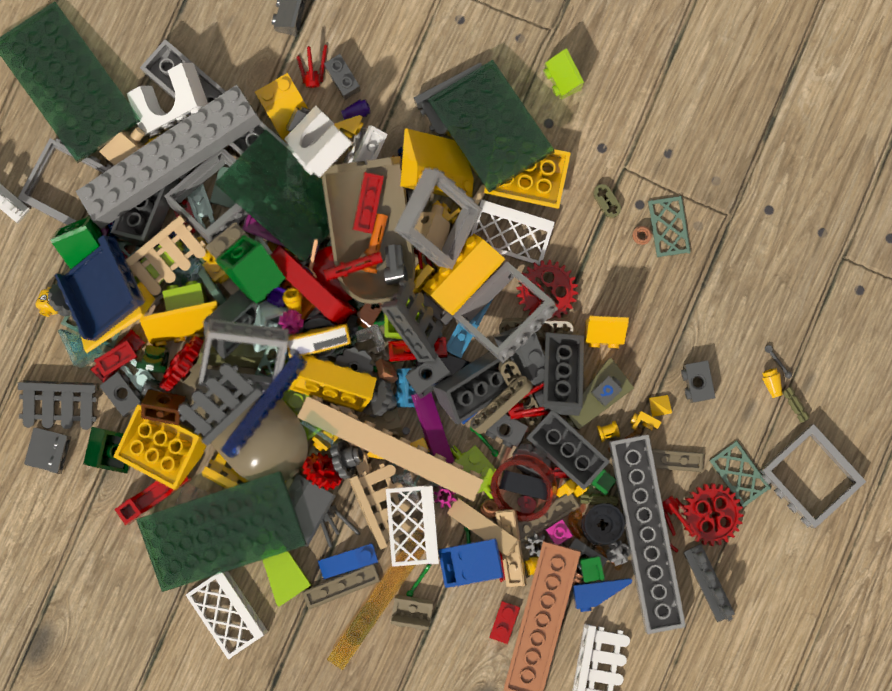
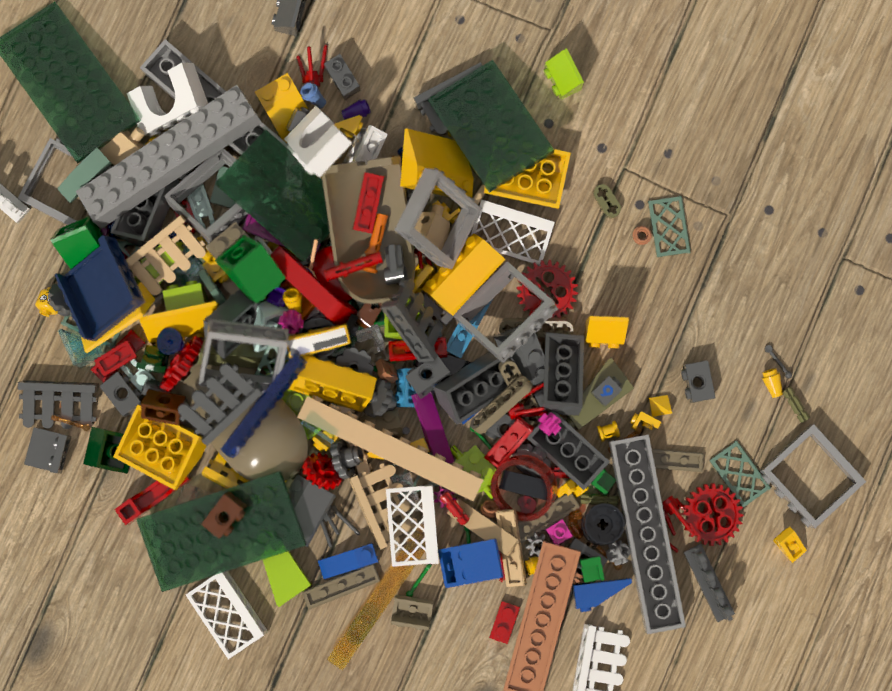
none -> clear orange hinge [51,415,90,432]
none -> sand green slope [57,148,112,203]
none -> clear blue piece [157,328,184,355]
none -> reddish brown brick [201,491,247,539]
none -> medium blue cone [300,83,326,109]
none -> red axle [440,491,470,525]
none -> red tile [484,416,534,469]
none -> dark pink gear [538,412,562,436]
none -> yellow slope [773,526,807,563]

